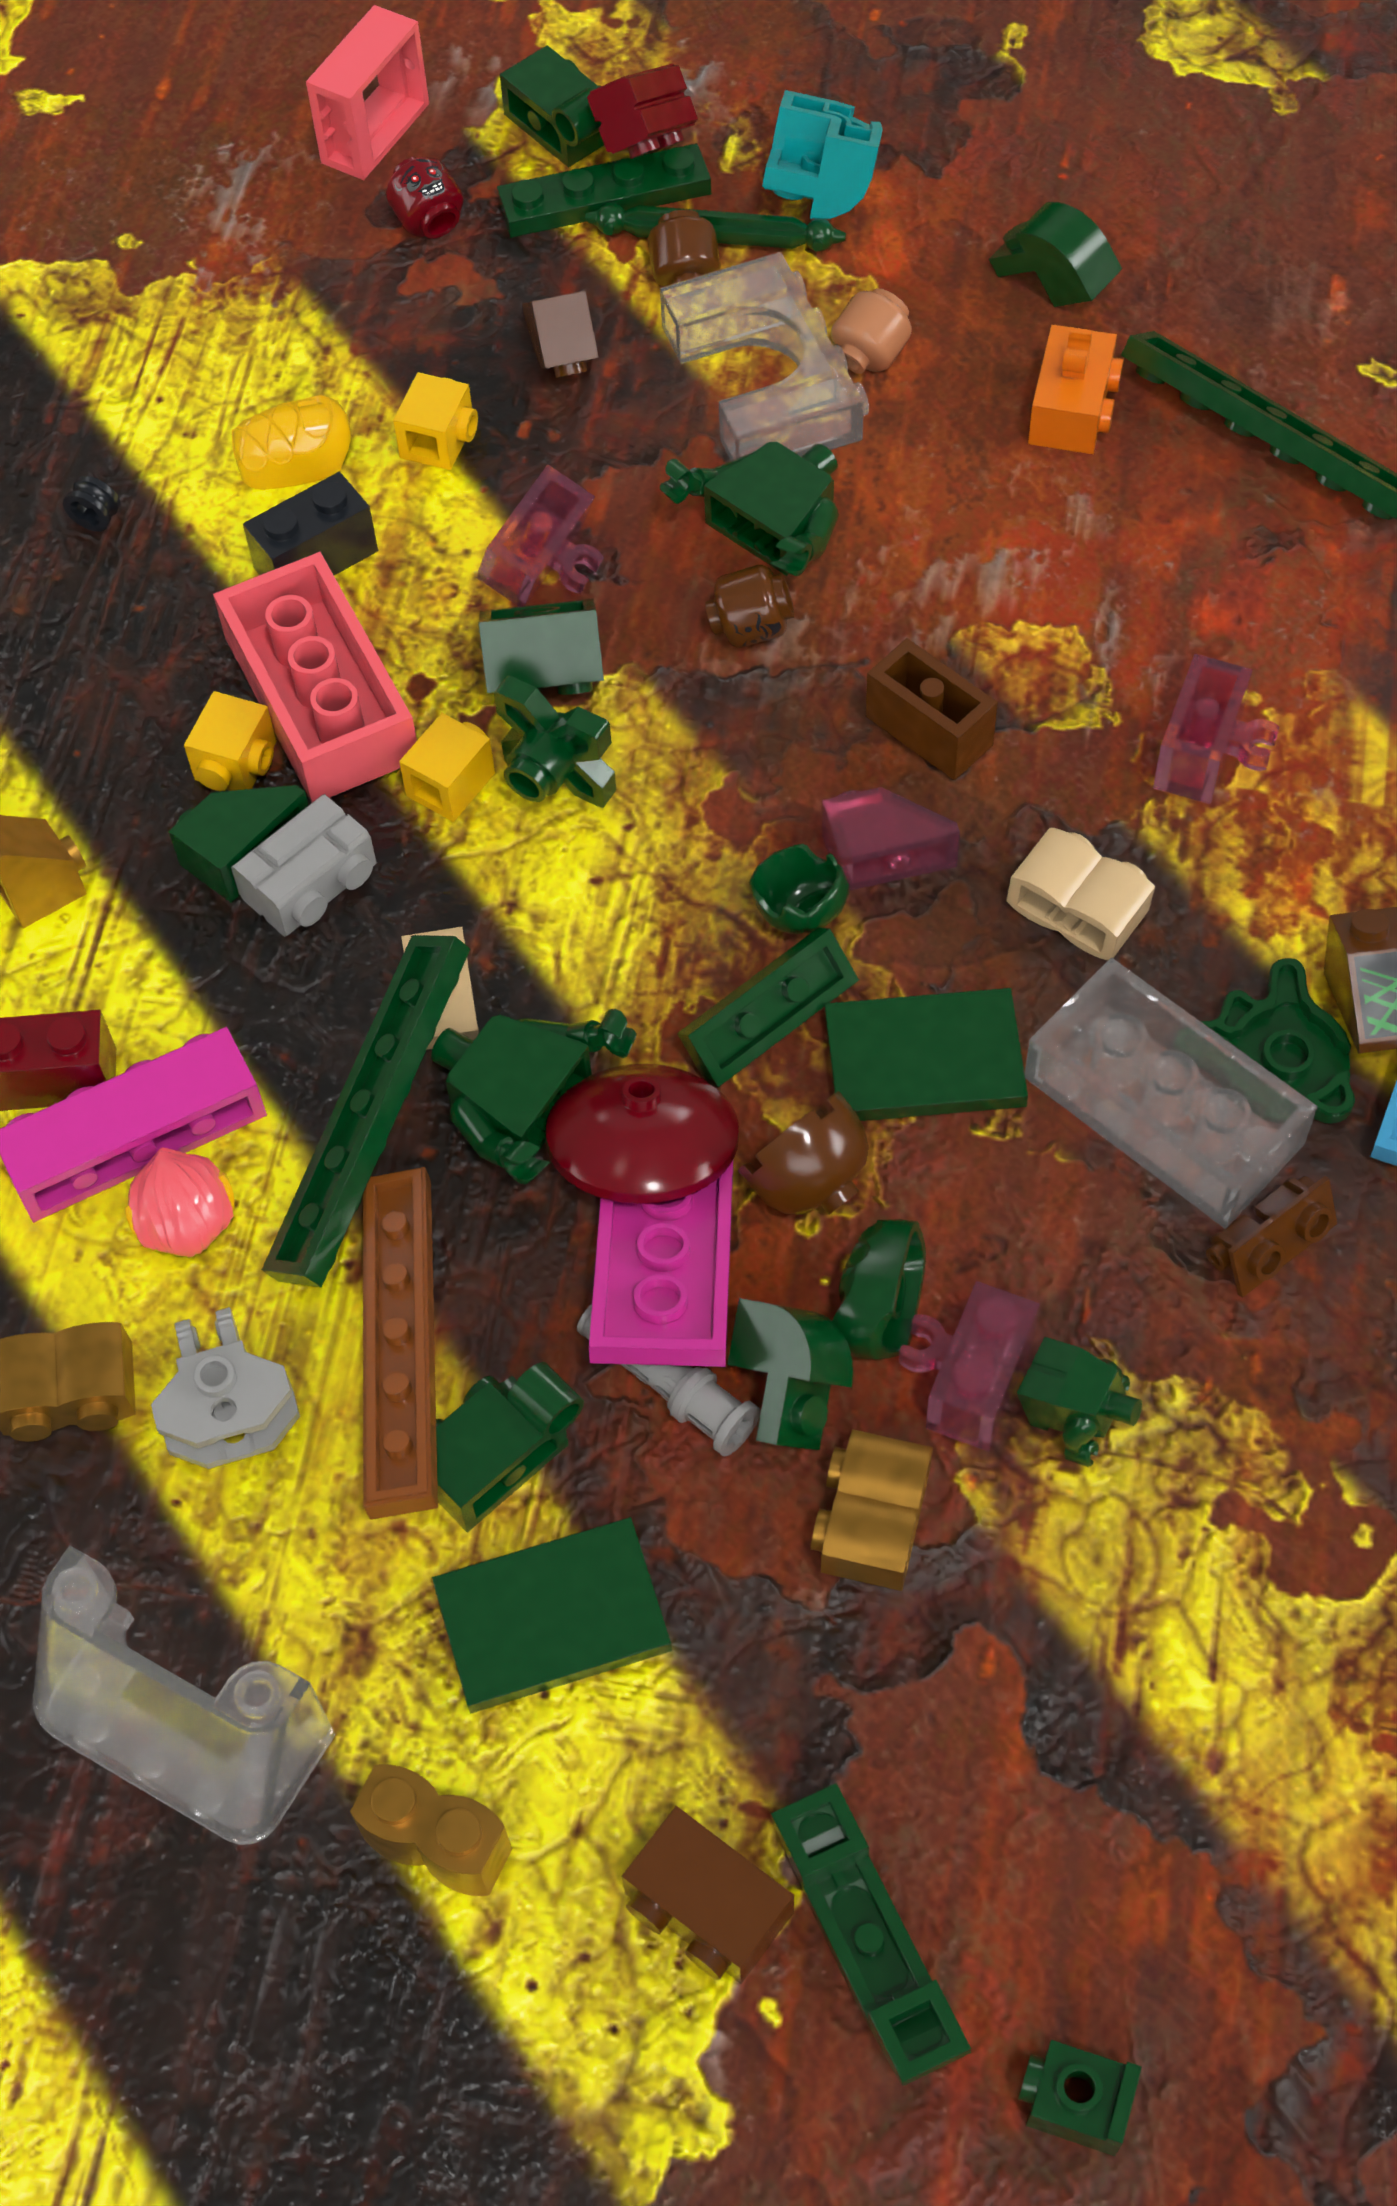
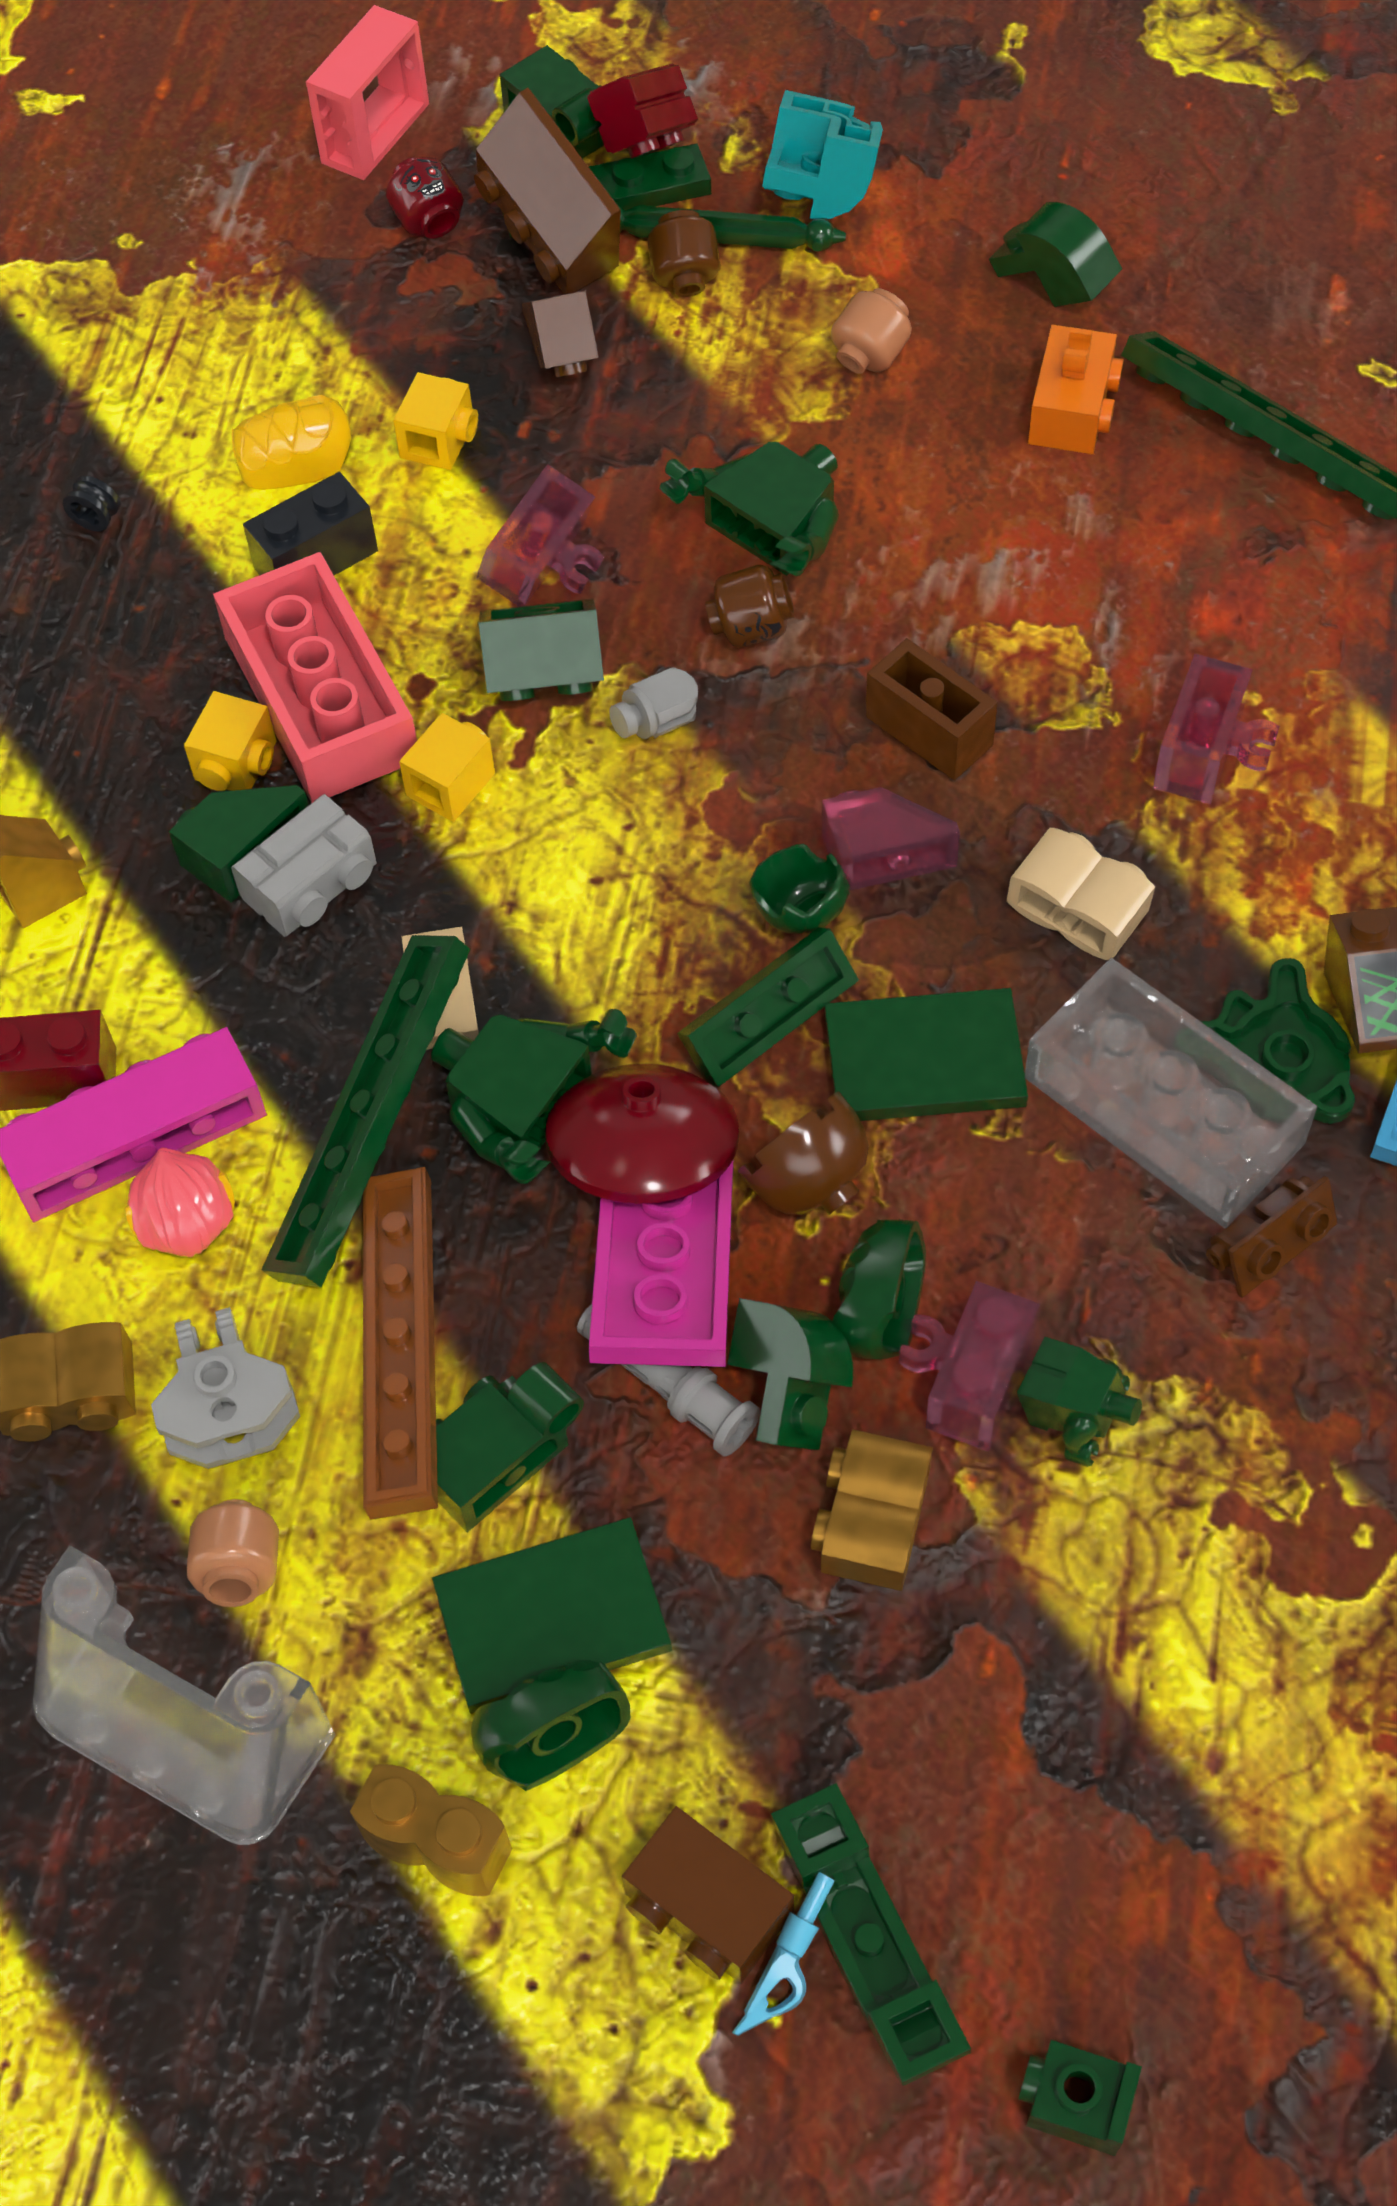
dark green plant [494,675,617,808] -> none
clear arch [660,252,869,461] -> none
none -> nougat head [187,1499,279,1607]
none -> dark green piece [471,1660,631,1791]
none -> slope [474,88,621,295]
none -> light grey arm [609,668,698,739]
none -> medium azure hand [732,1872,835,2036]

